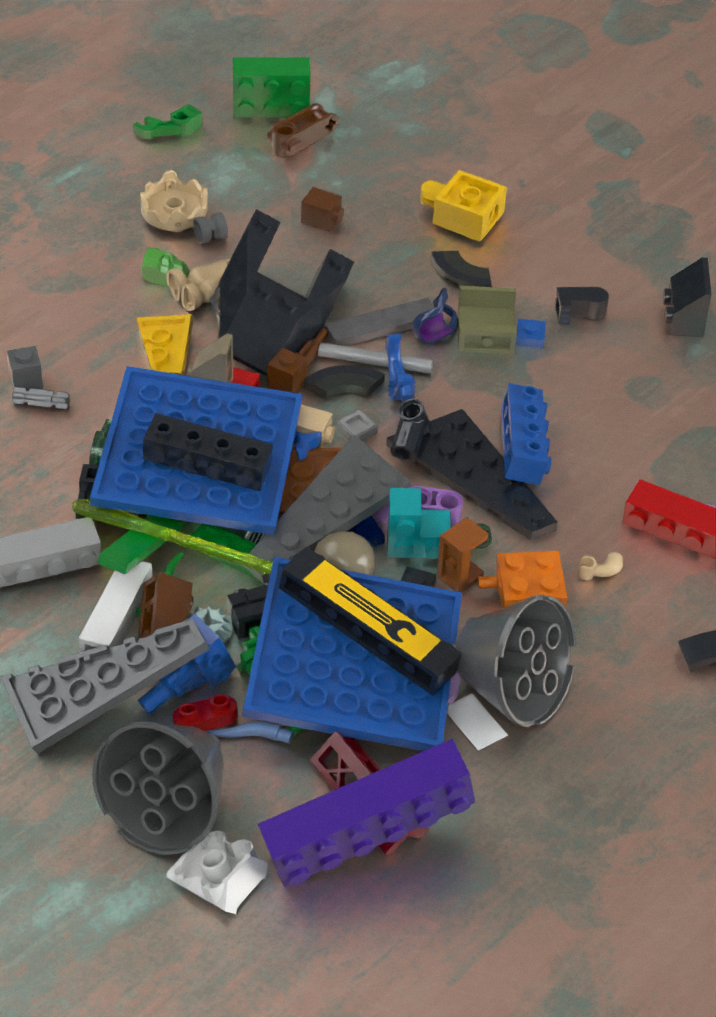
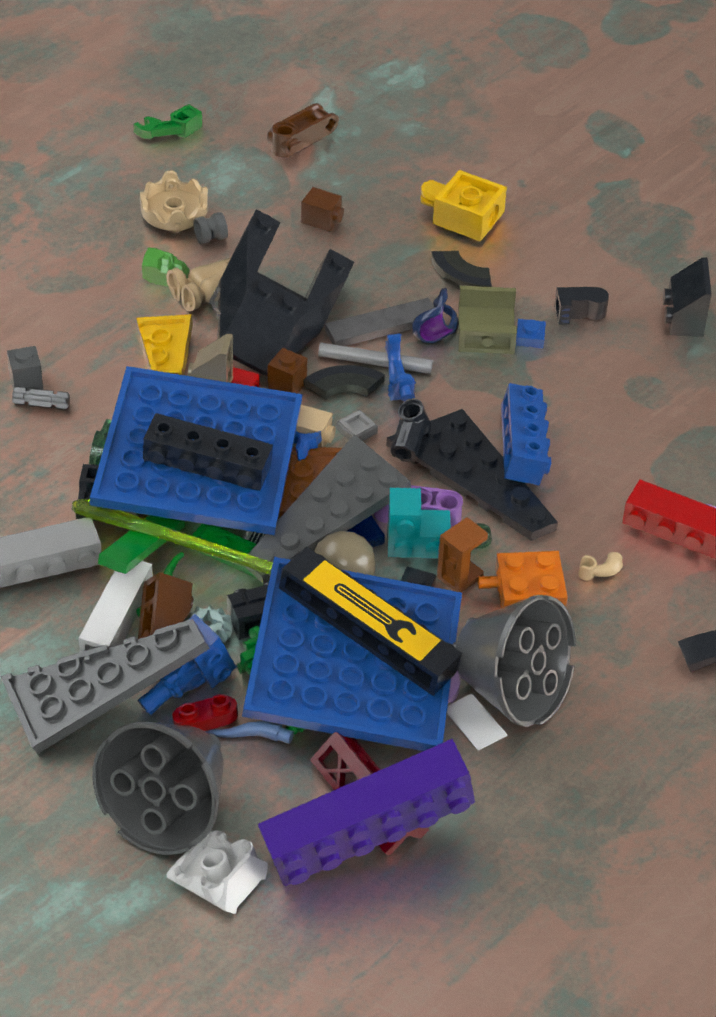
green brick [233,57,311,118] -> none
reddish brown axle [297,328,329,367] -> none

